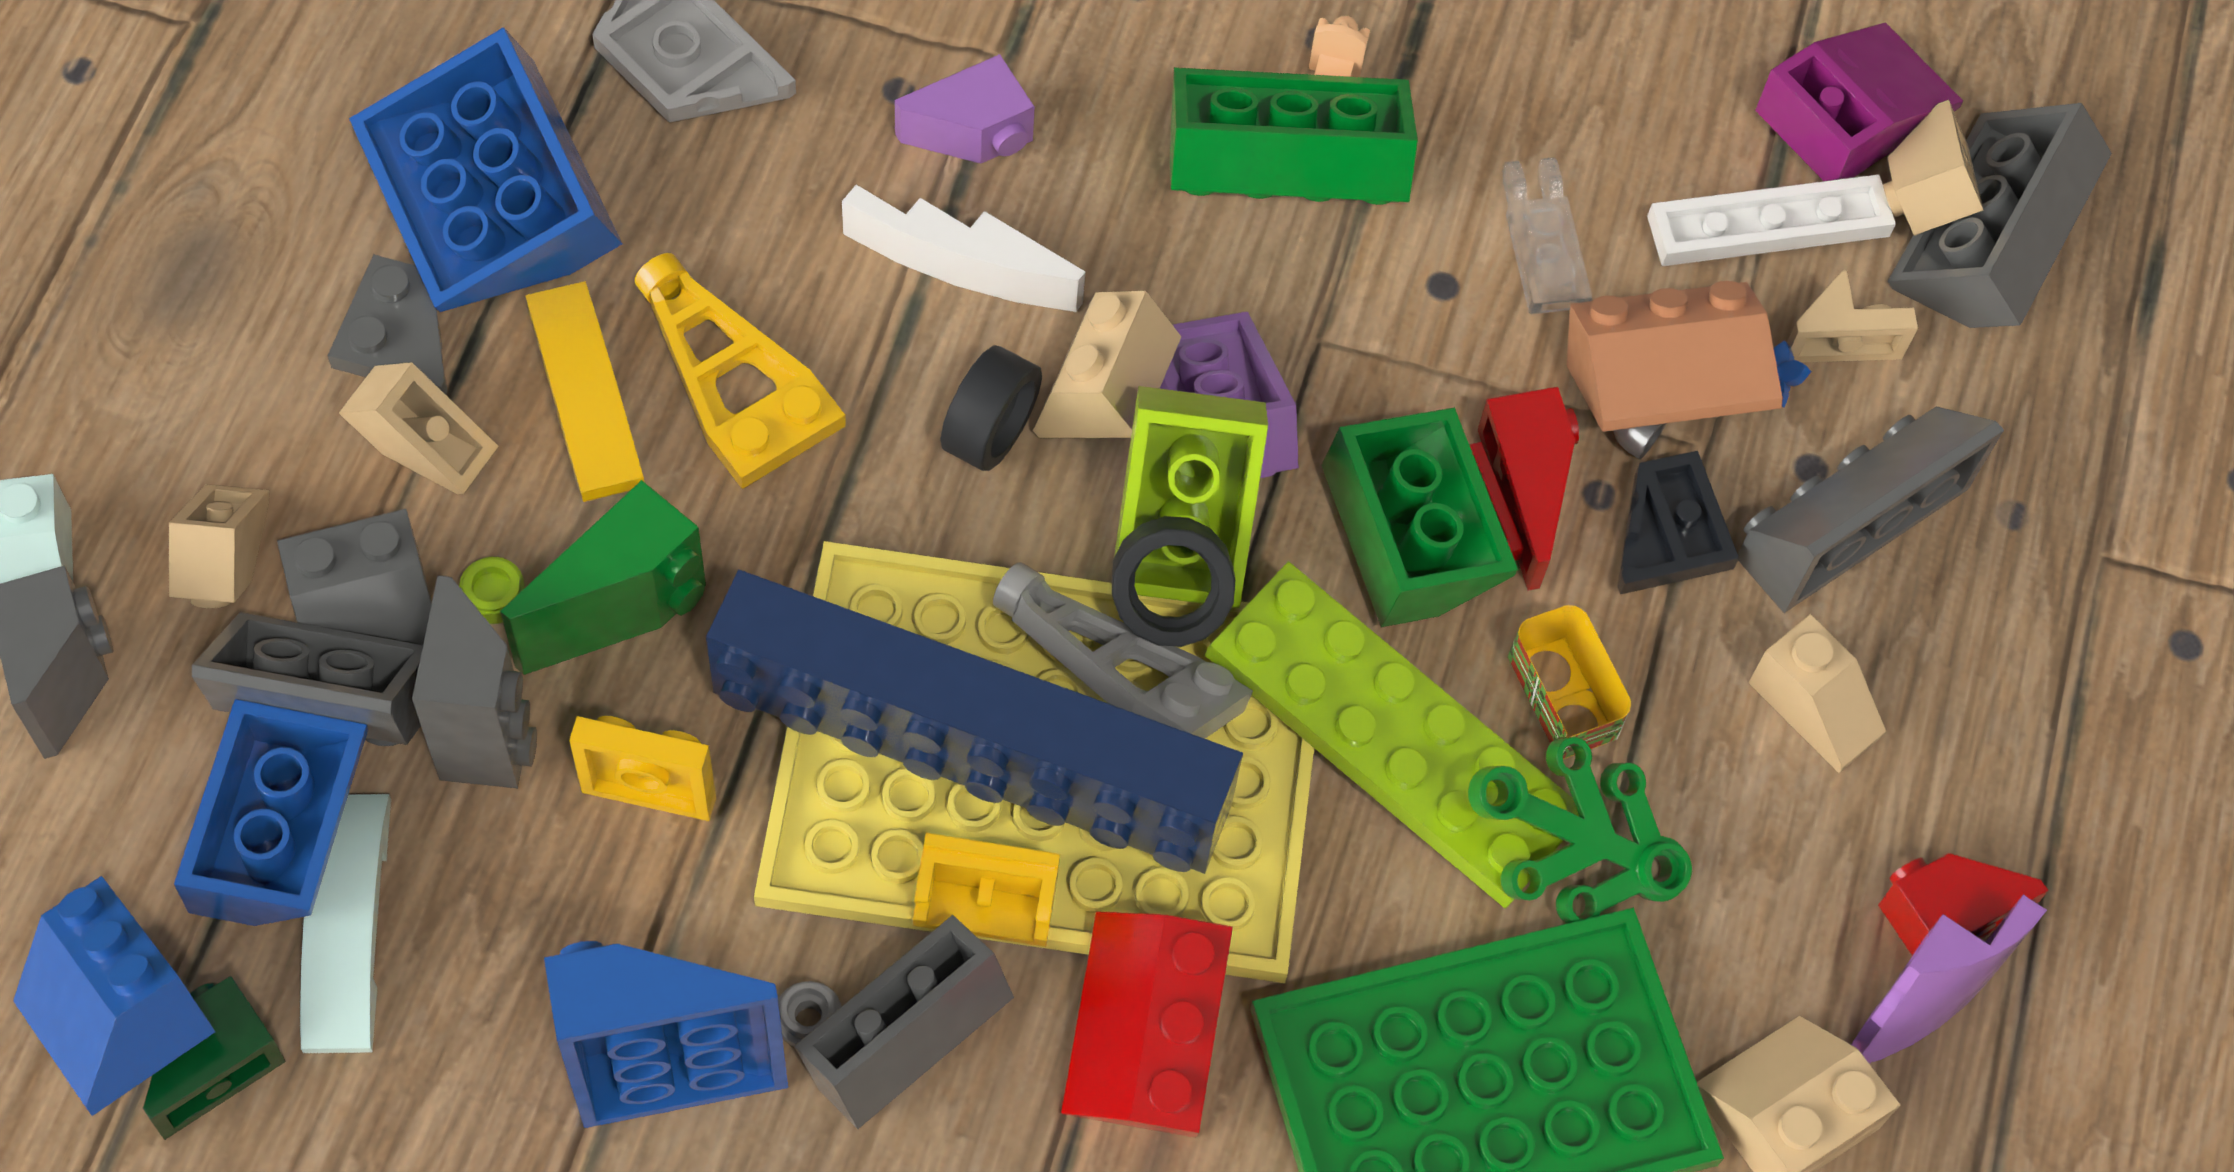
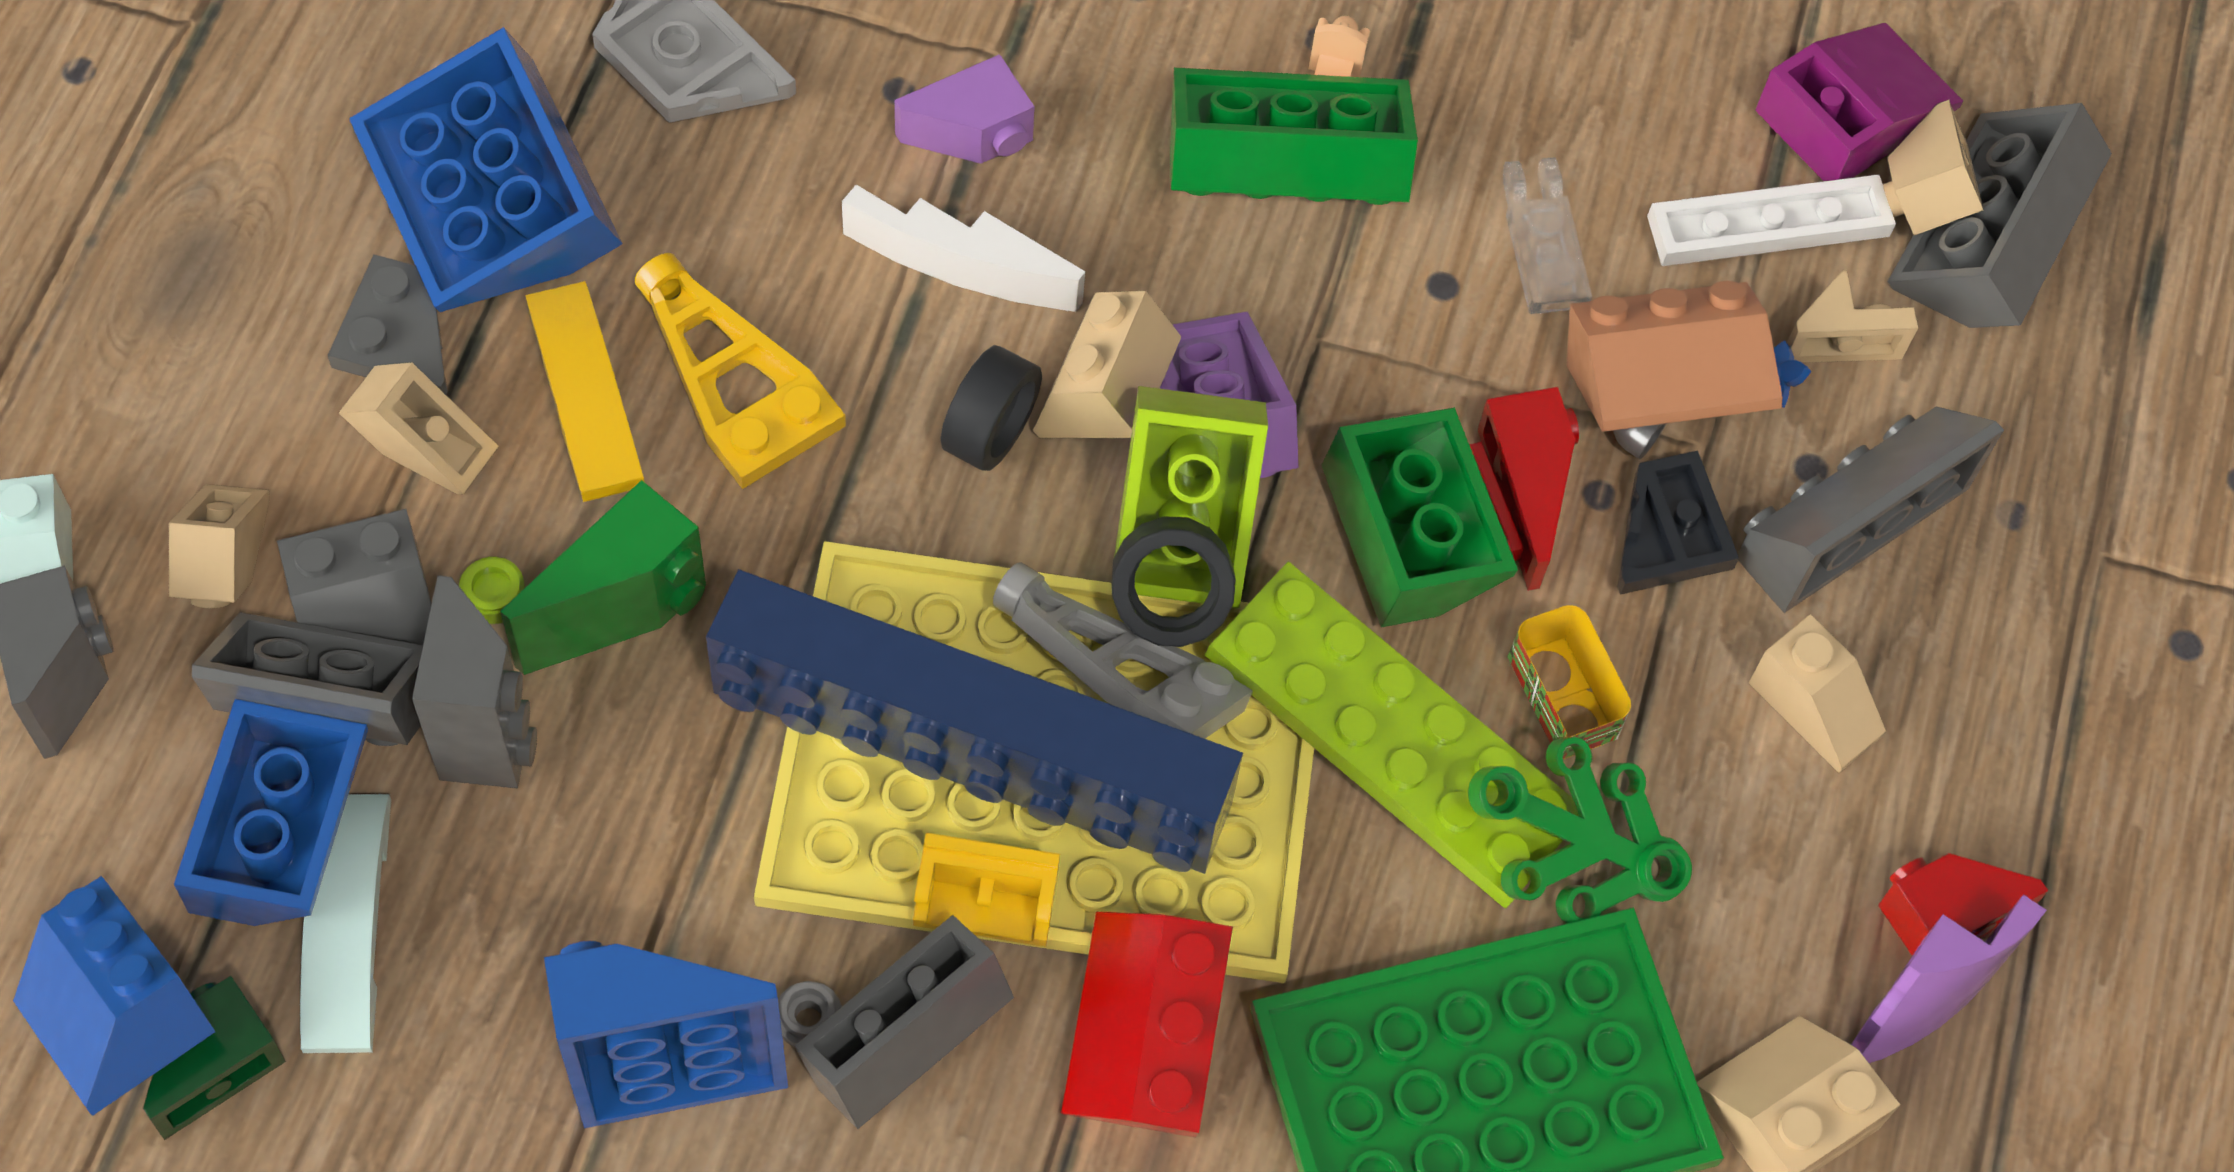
yellow plate [569,716,716,821] -> none

